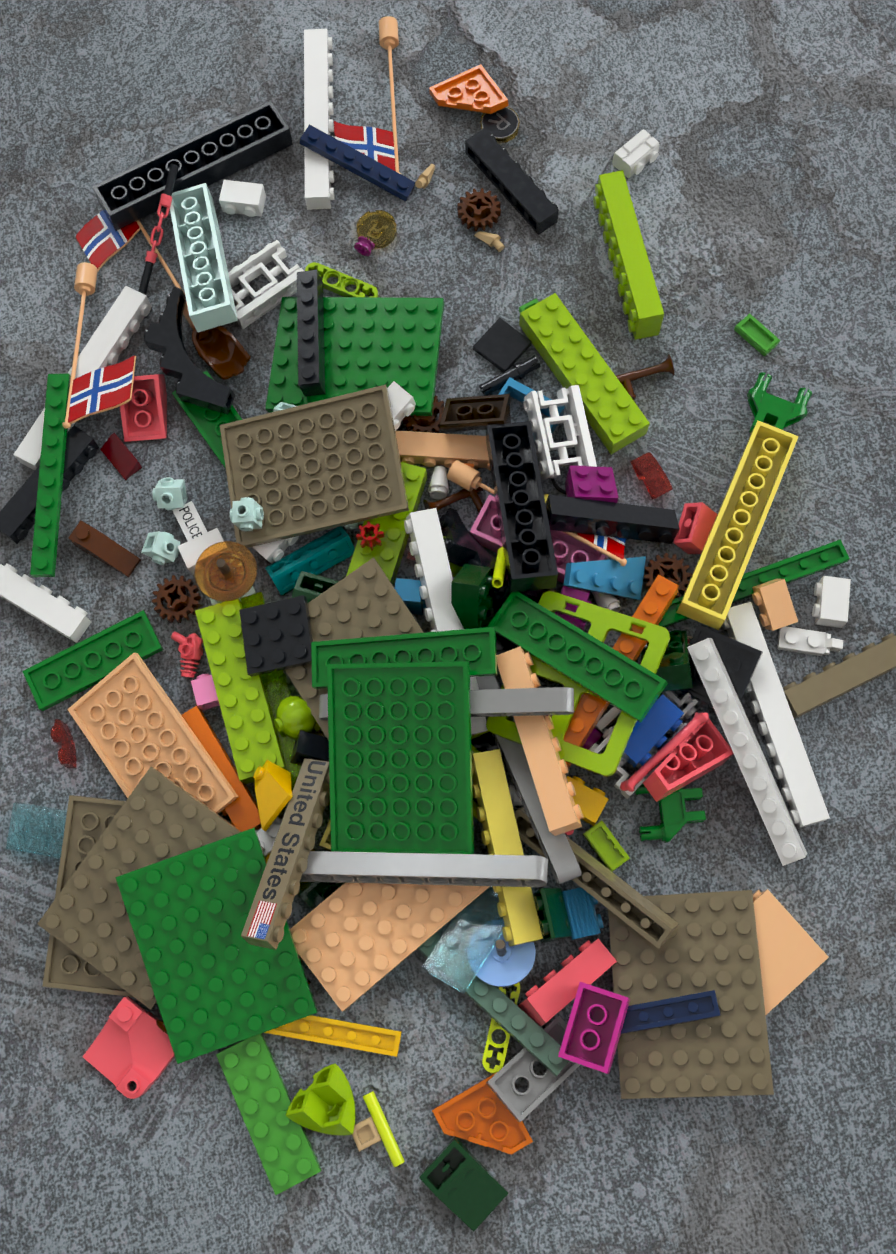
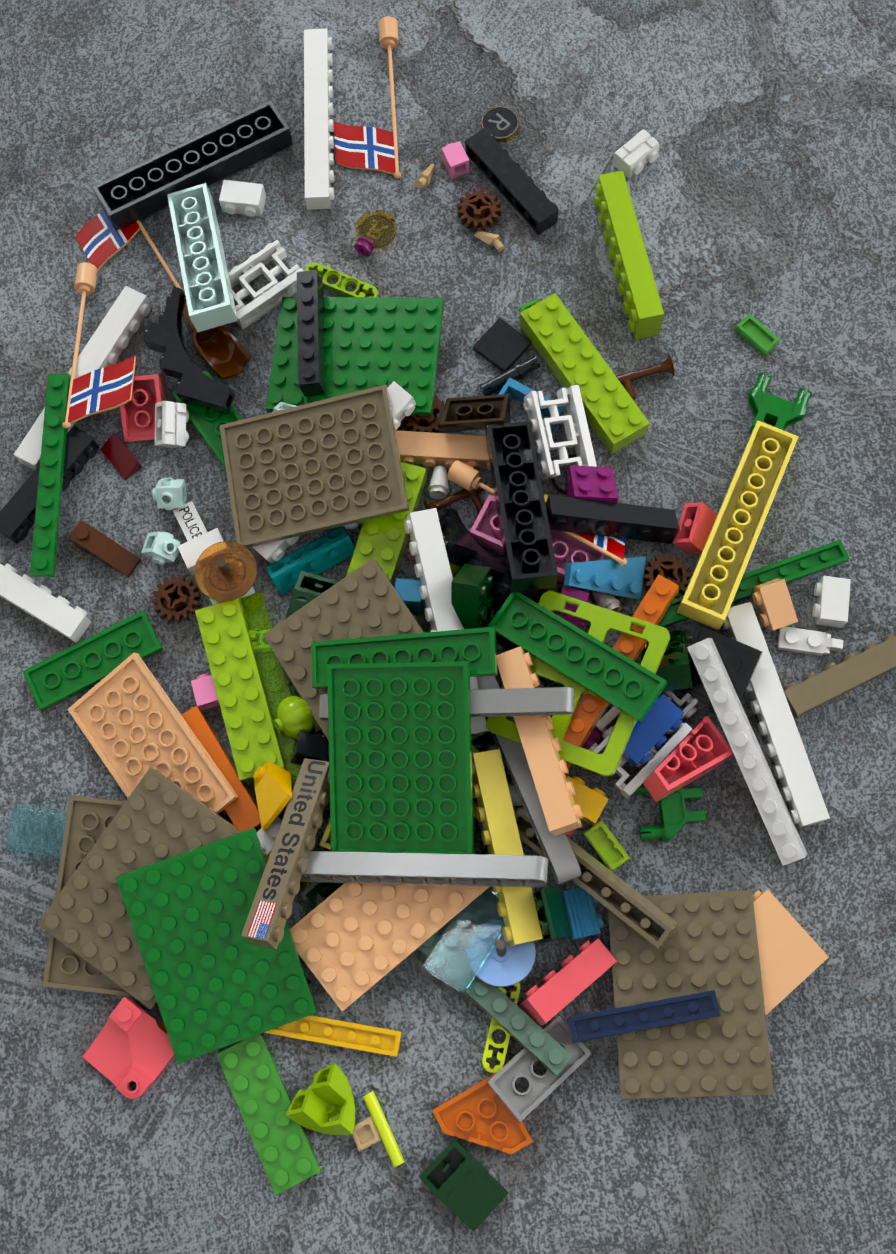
clear red slope [51,719,77,768] -> none
piece [138,164,179,294] -> none
coral piece [171,632,203,678] -> none
light aqua brick [230,497,264,531] -> none
black plate [239,595,313,677] -> none
dark blue plate [299,124,415,202] -> none
red gear [356,521,385,551] -> none
orange plate [429,64,509,114] -> none
neon yellow piece [492,547,506,588] -> none
dark pink brick [558,982,630,1074] -> none
coral piece [620,712,709,792] -> none
clear red slope [630,452,673,499] -> none
none -> white brick [155,401,189,448]
none -> bright pink brick [441,141,470,179]

